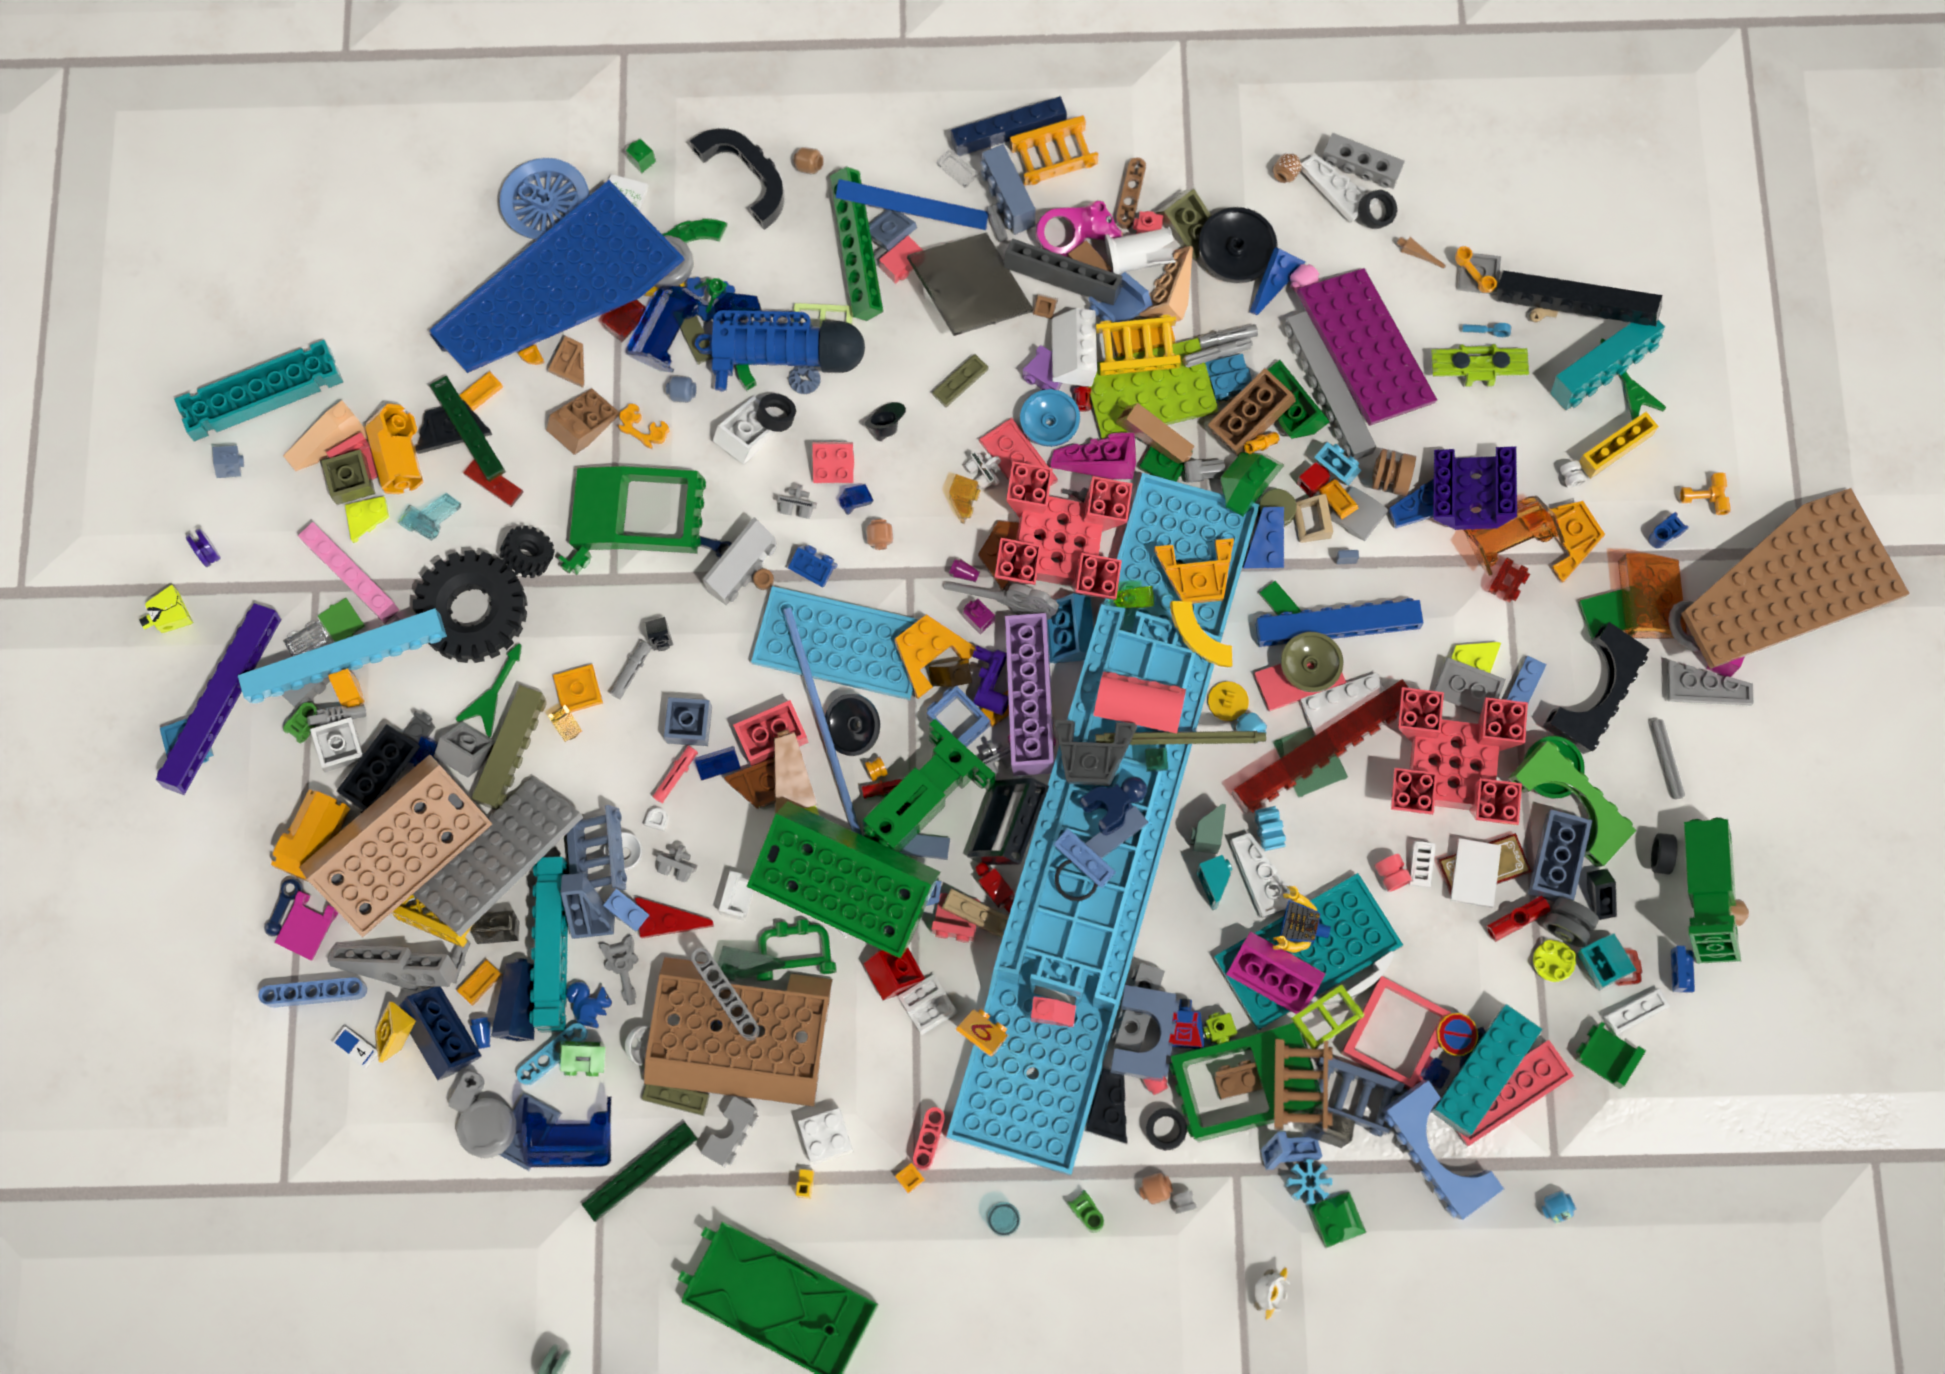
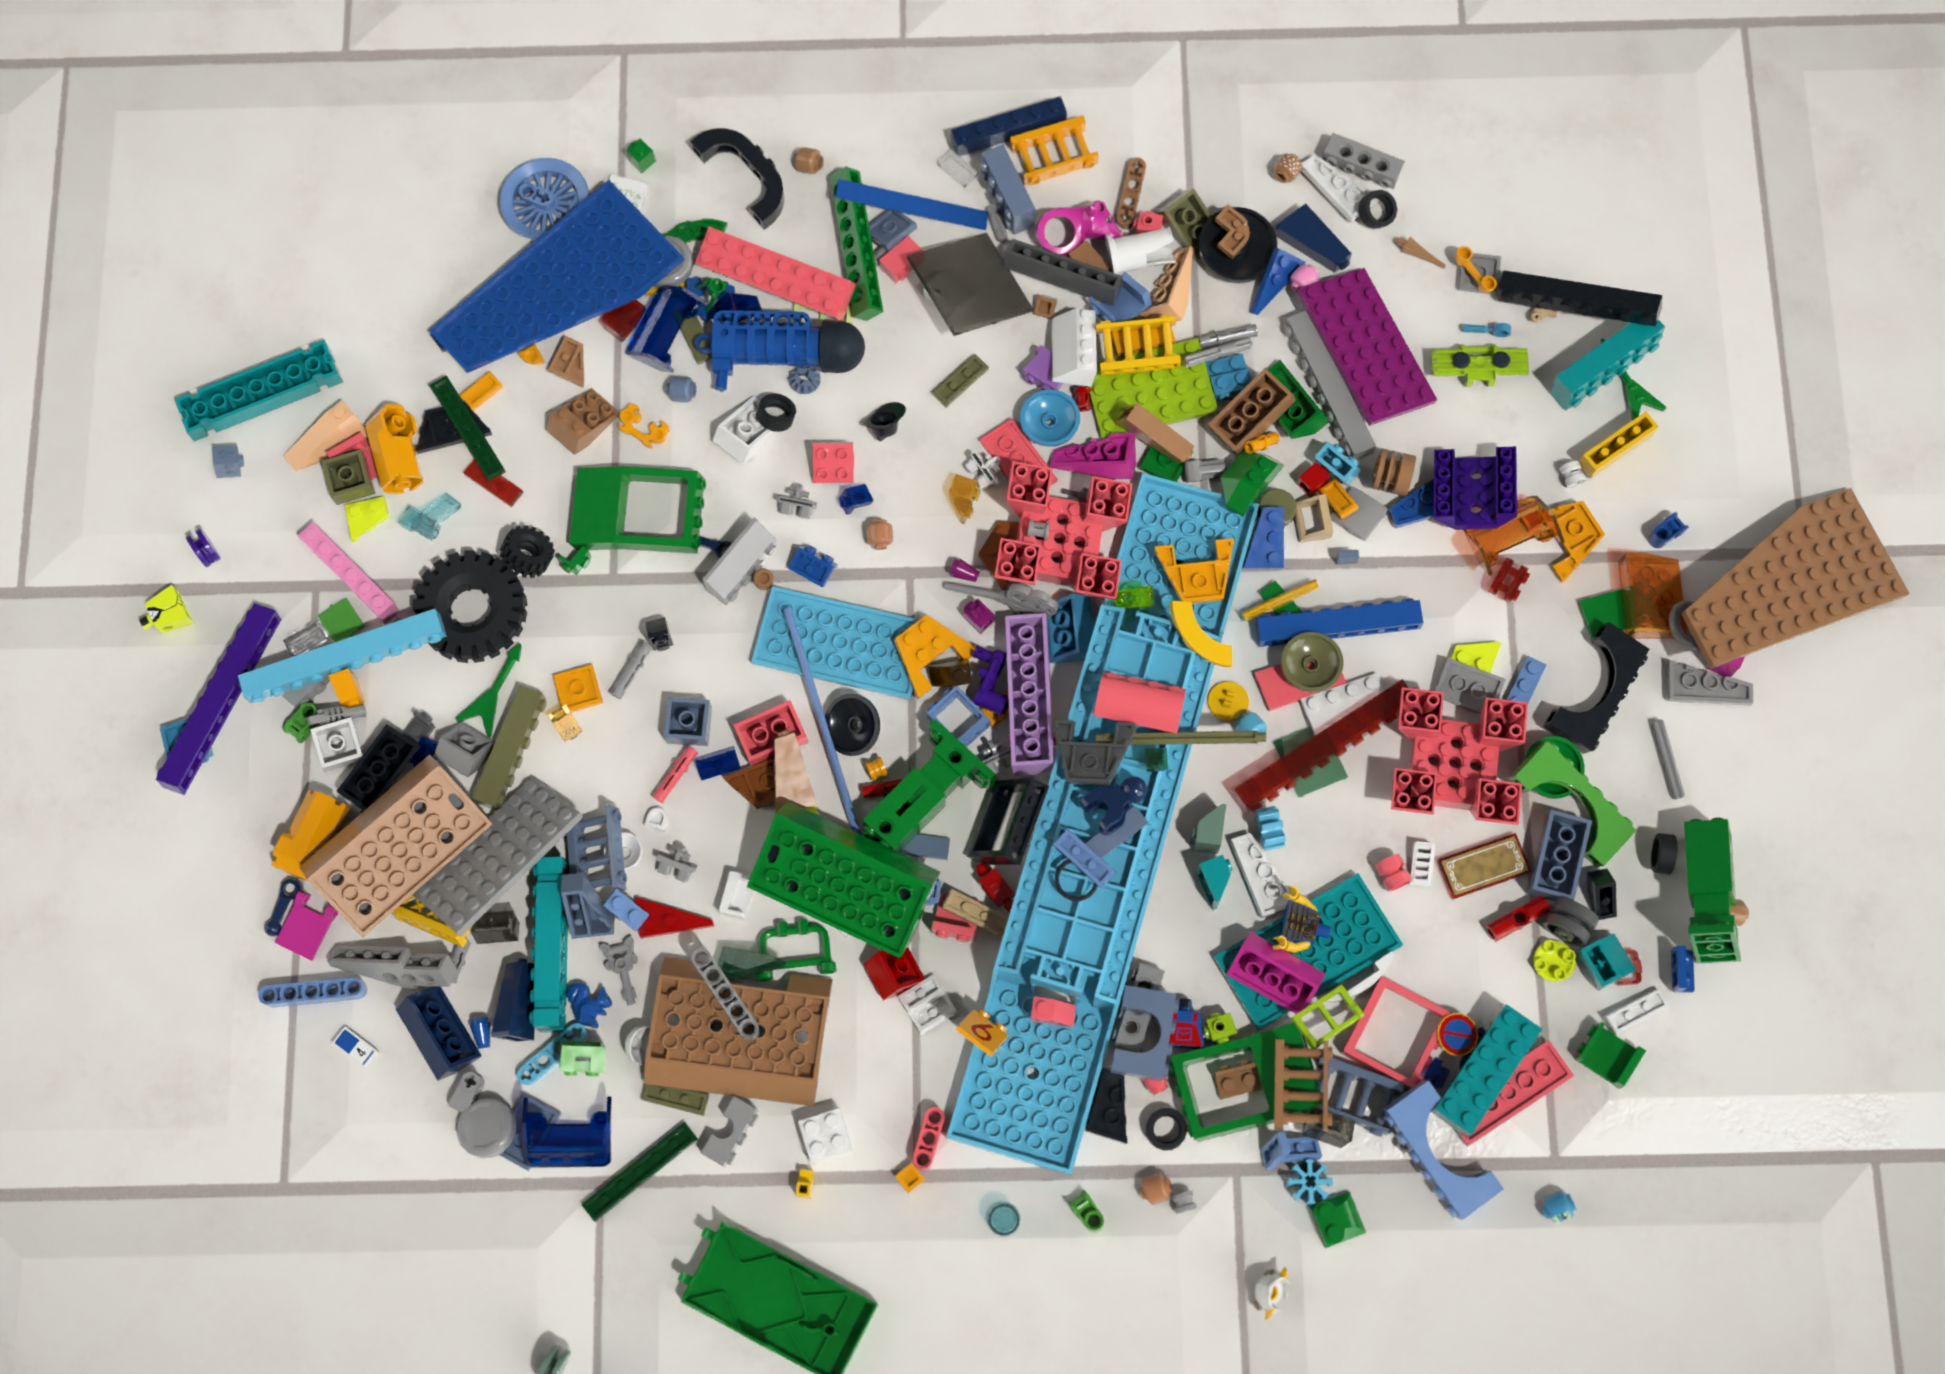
yellow slope [375,1002,416,1063] -> none
light orange tile [457,960,502,1006] -> none
green piece [736,365,757,391] -> none
white tile [1450,838,1501,908] -> none
light orange bar [1680,473,1731,515] -> none
none -> coral brick [695,227,856,321]
none -> light grey bush [1027,519,1050,540]
none -> medium nougat plate [1215,205,1250,259]
none -> yellow axle [1242,579,1319,622]
none -> dark blue slope [1275,203,1352,273]

